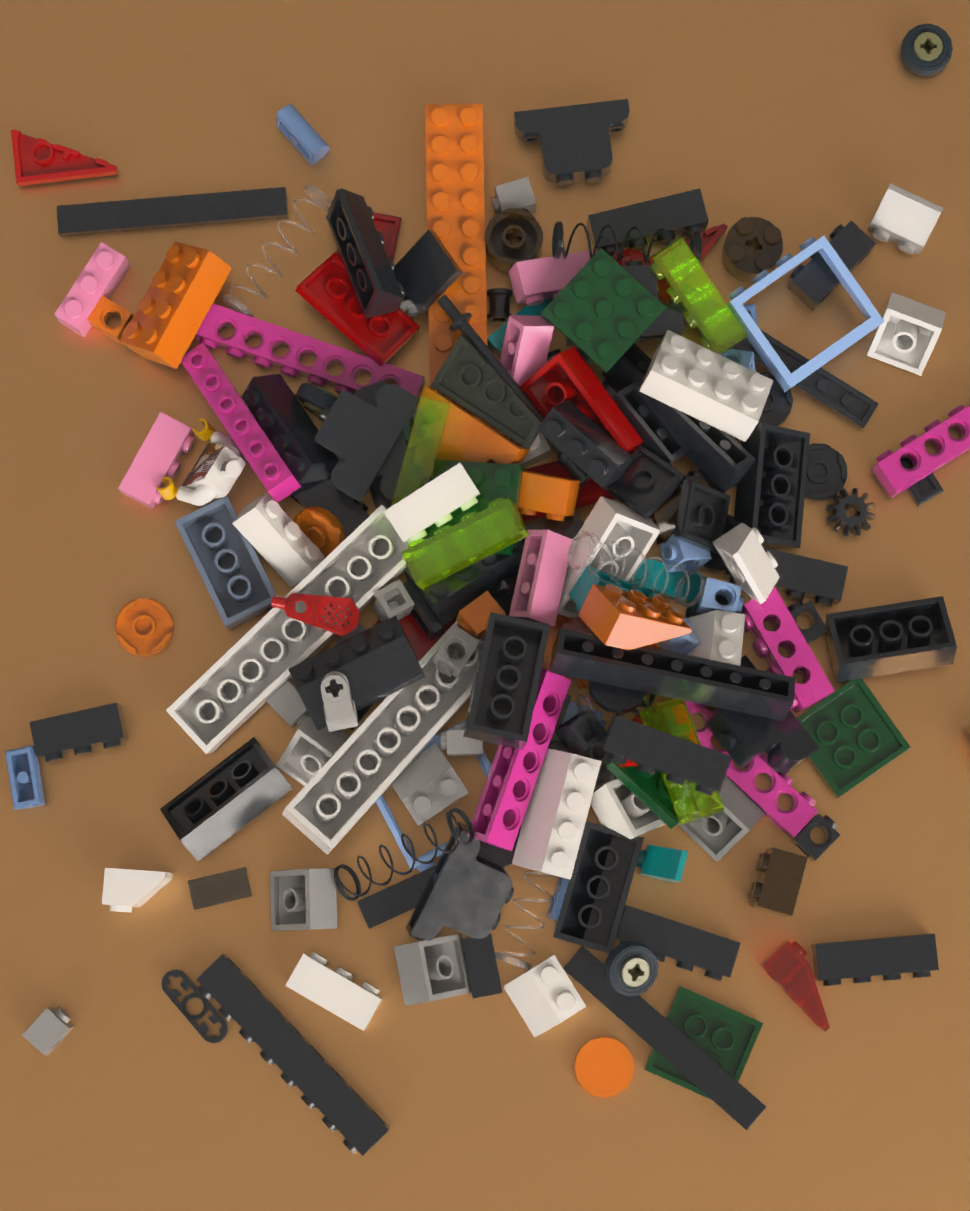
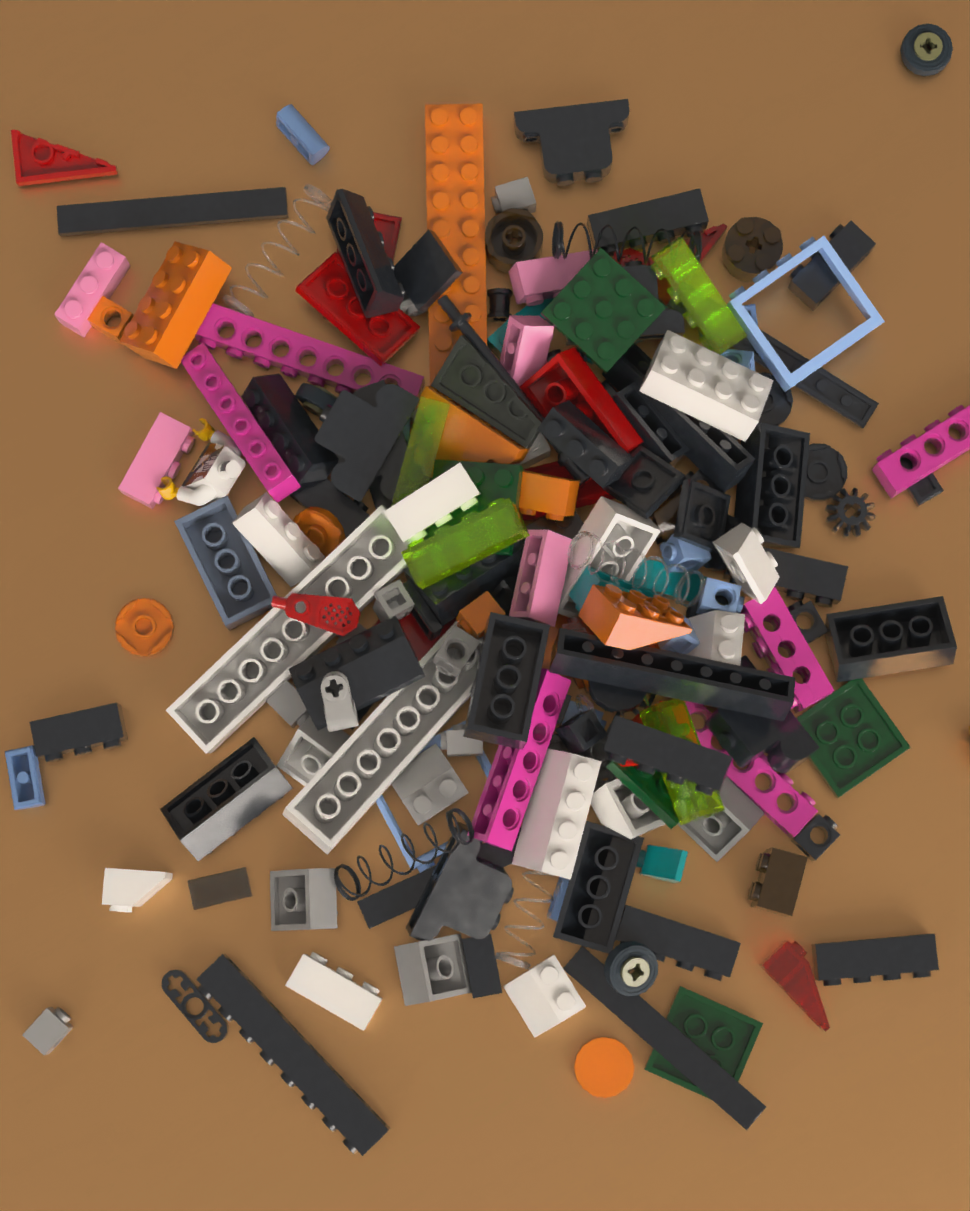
slope [867,183,943,255] -> none
white slope [867,292,946,376] -> none

